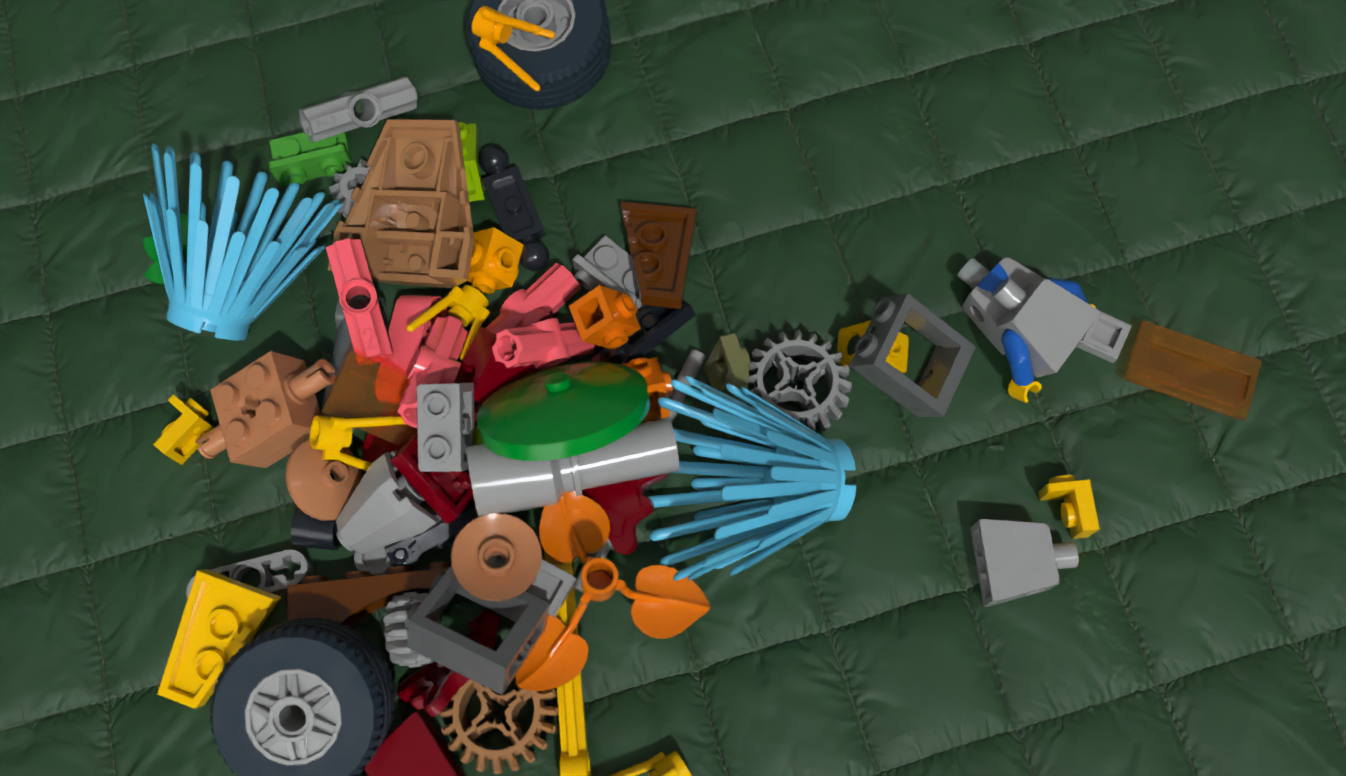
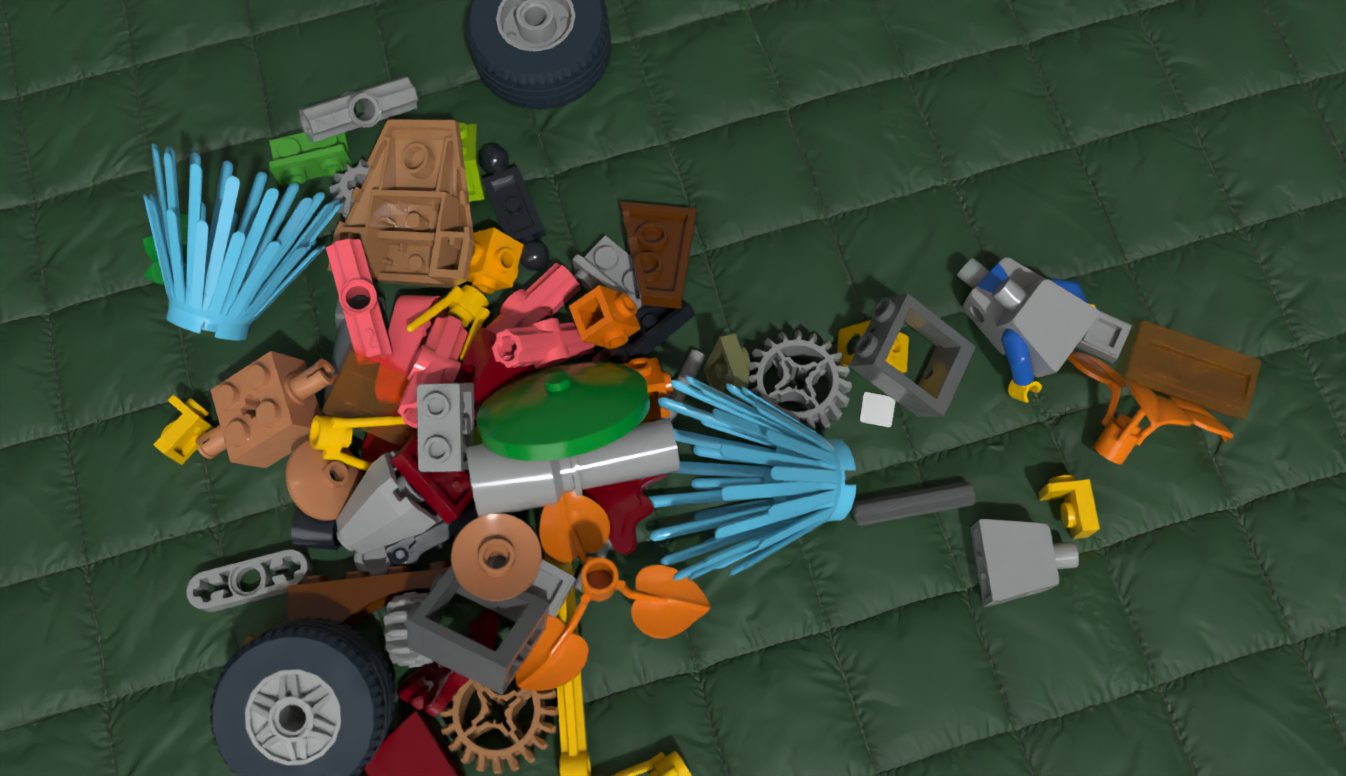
yellow wing [157,569,281,709] -> none
light orange plant [472,6,555,91] -> none
none -> dark grey axle [852,481,976,526]
none -> white sticker [860,392,895,427]
none -> orange plant [1067,351,1234,465]

